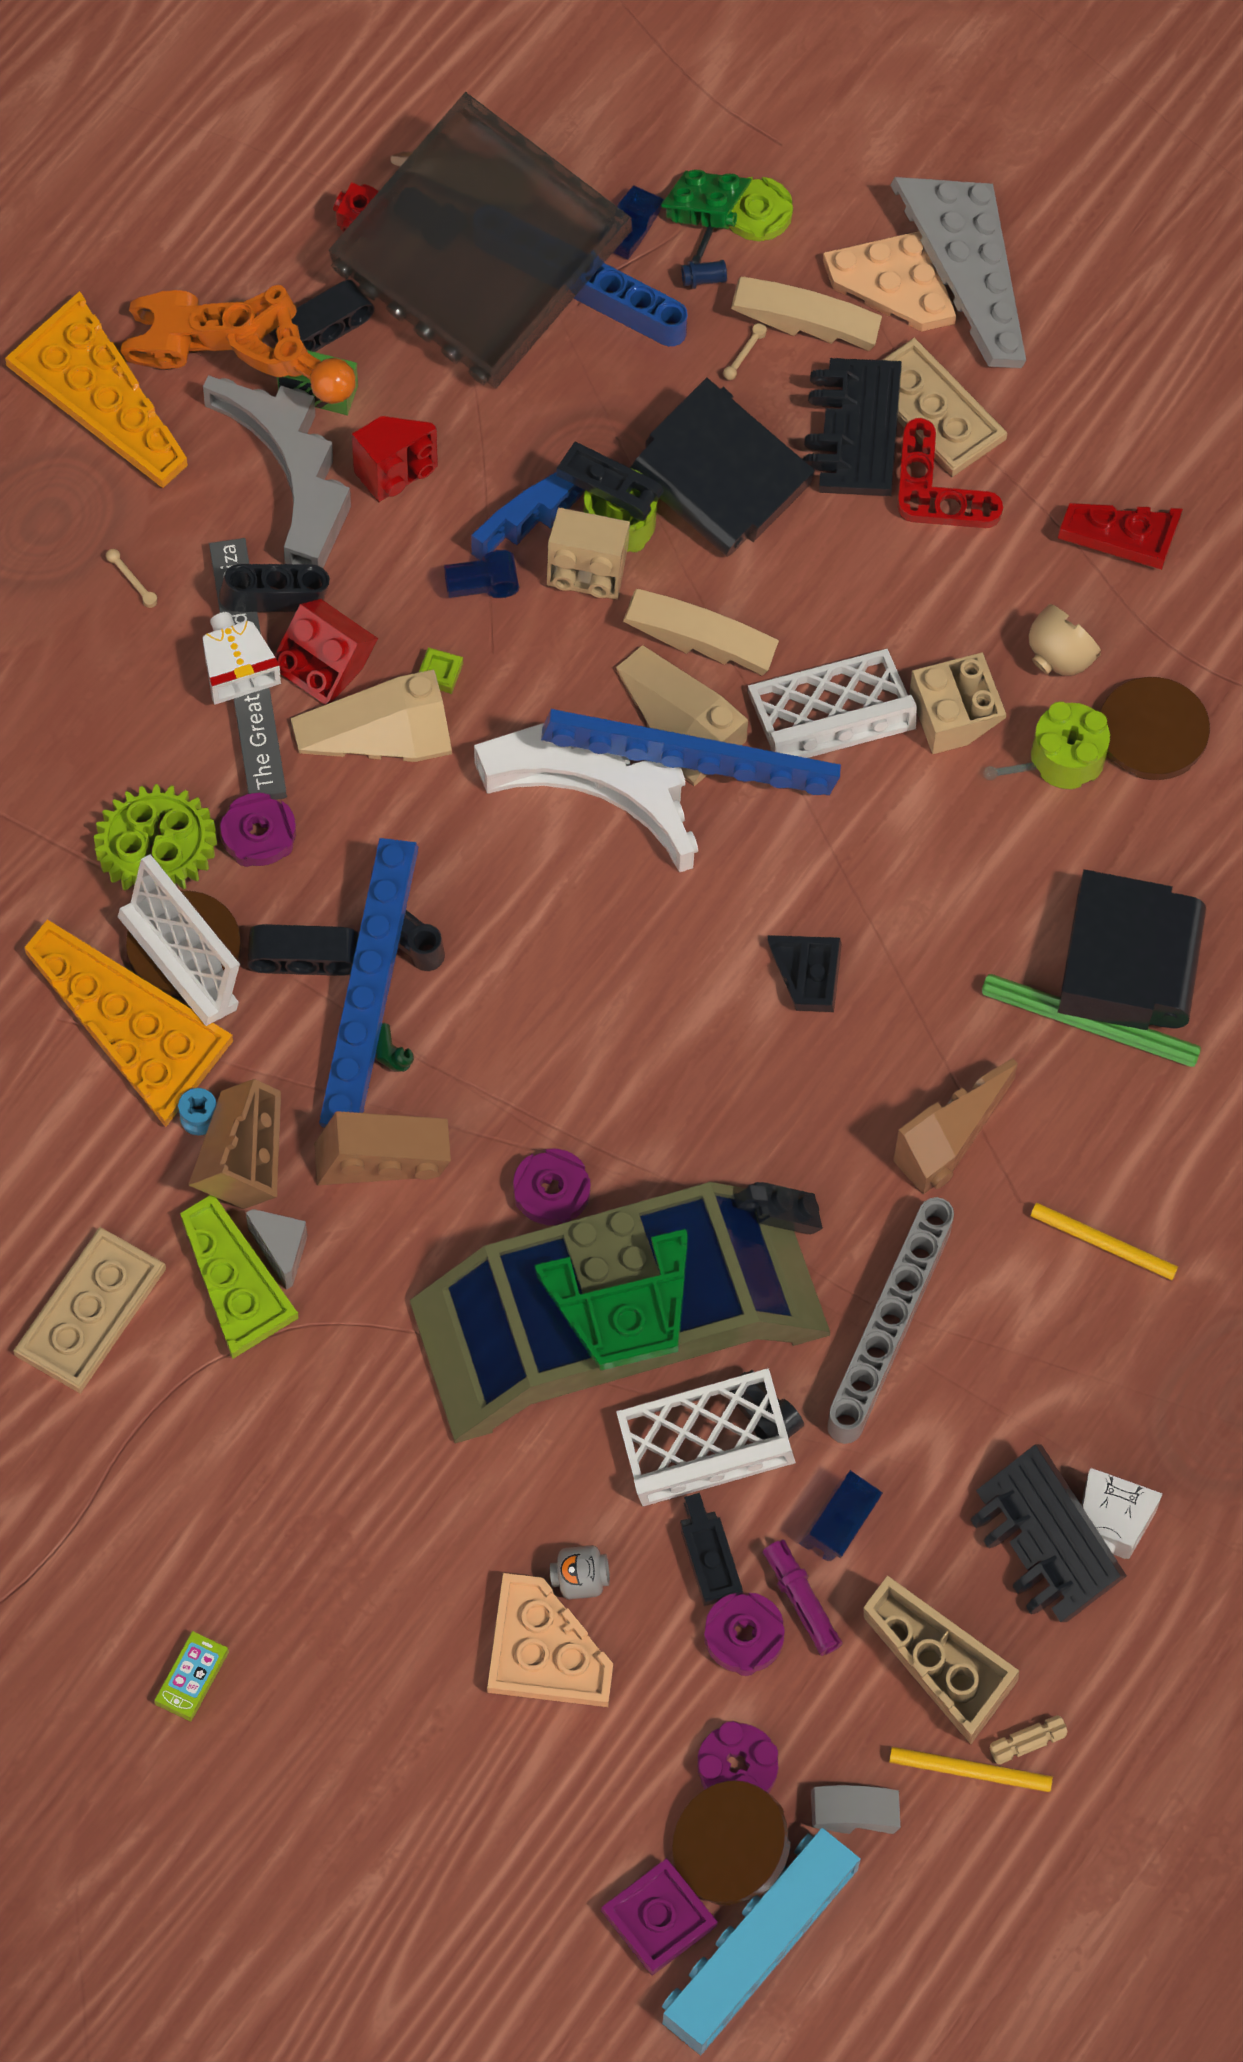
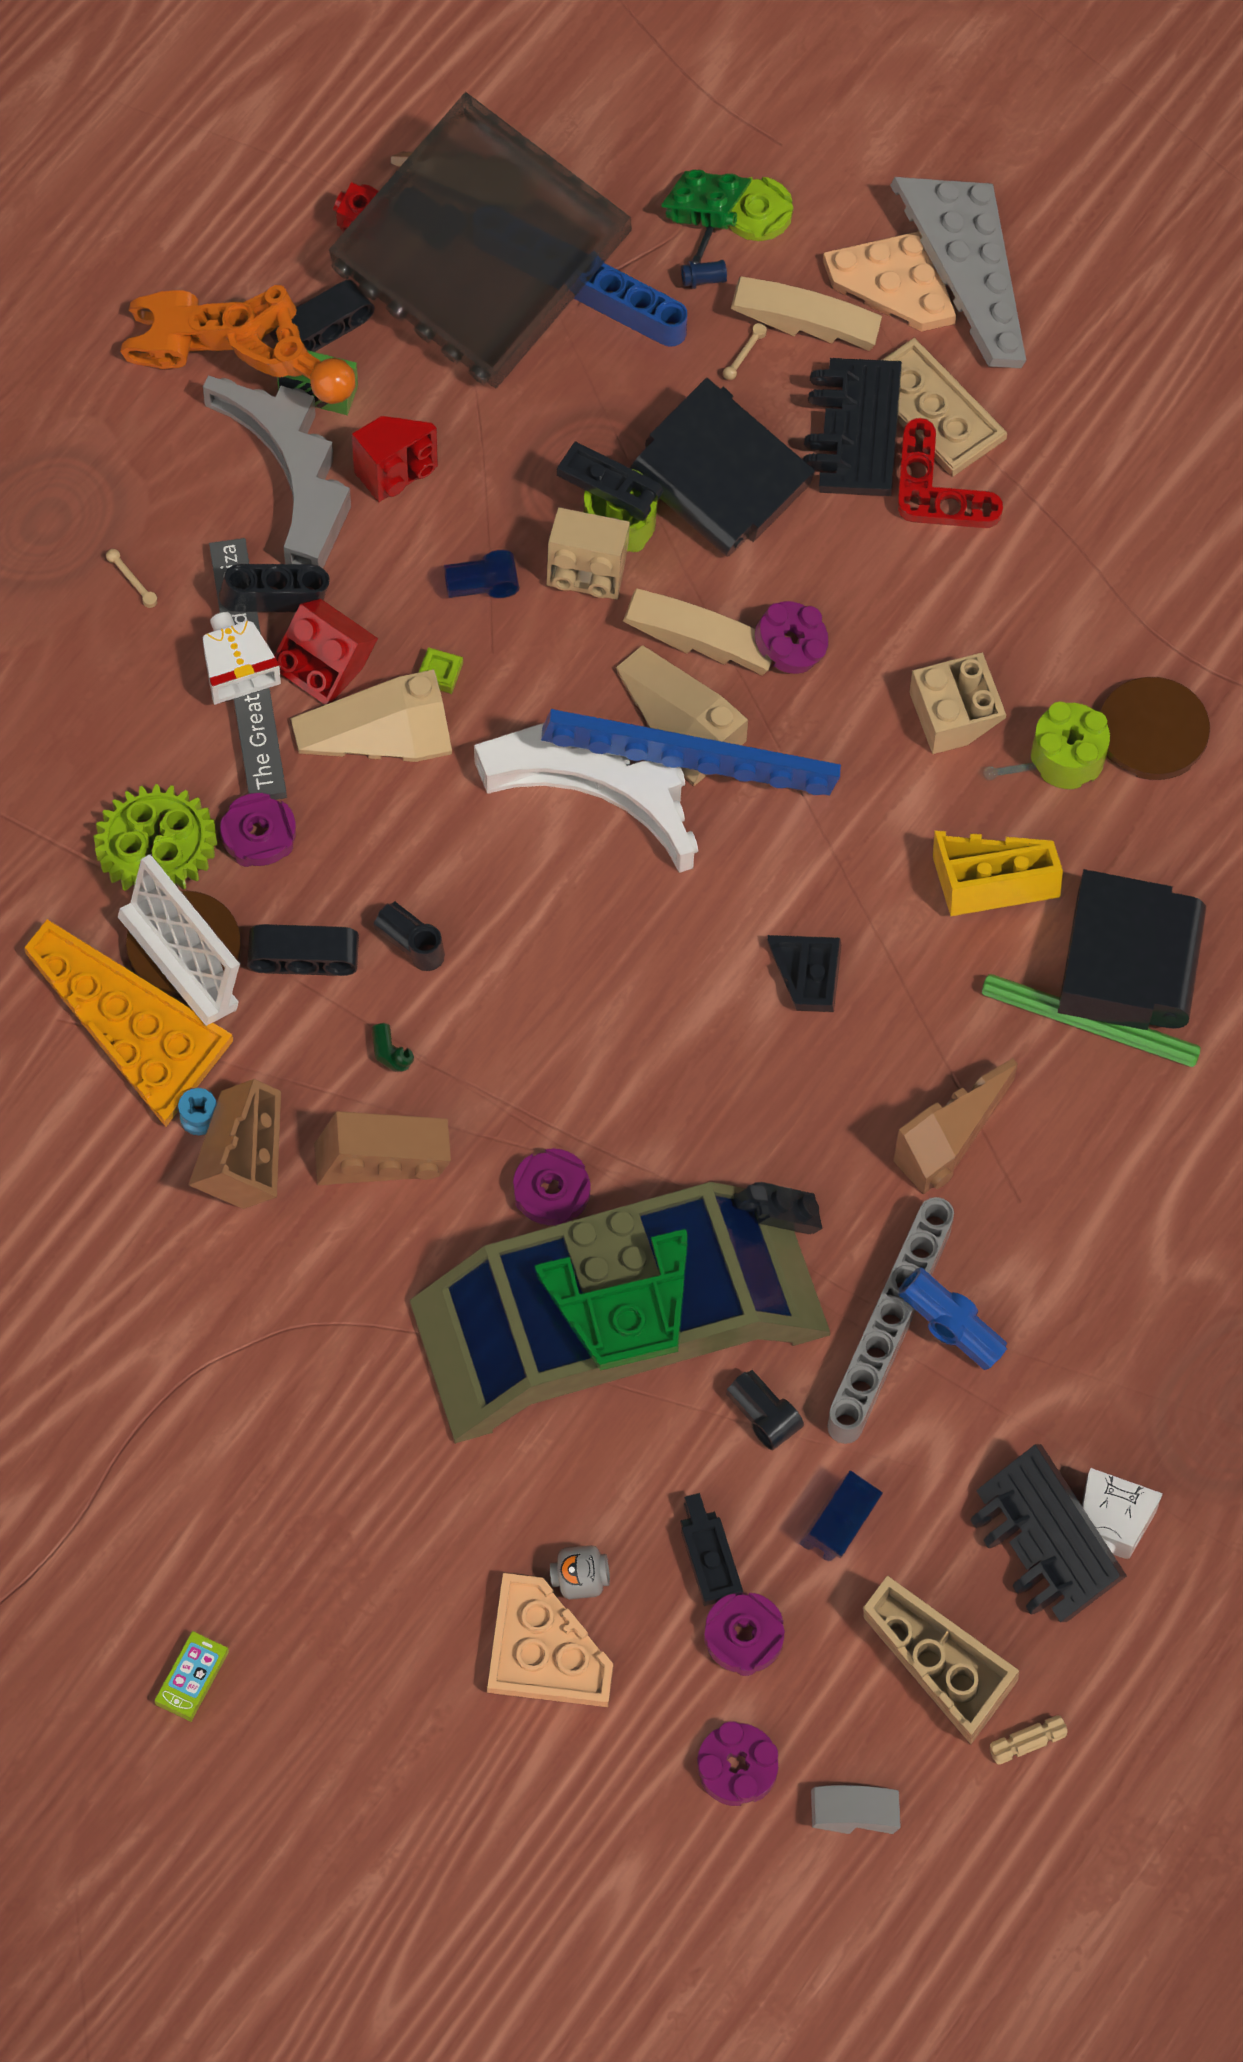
light orange wing [5,291,188,488] -> none
tan tile [13,1227,166,1394] -> none
lime wing [180,1195,299,1359] -> none
light grey slope [246,1209,308,1290] -> none
blue plate [319,838,419,1128] -> none
blue slope [471,472,585,562] -> none
clear blue slope [597,185,664,260] -> none
magenta plate [601,1858,718,1976] -> none
white fence [616,1368,796,1506] -> none
medium azure brick [662,1828,861,2056] -> none
reddish brown tile [672,1781,791,1906] -> none
white fence [748,649,917,758] -> none
magenta pin [762,1539,843,1656] -> none
yellow bar [889,1747,1053,1792] -> none
tan cylinder [1028,604,1101,676] -> none
yellow bar [1030,1203,1178,1281] -> none
red wing [1058,503,1183,570] -> none
none -> magenta plate [755,601,829,674]
none -> blue piece [898,1267,1007,1370]
none -> yellow wedge [933,830,1063,916]

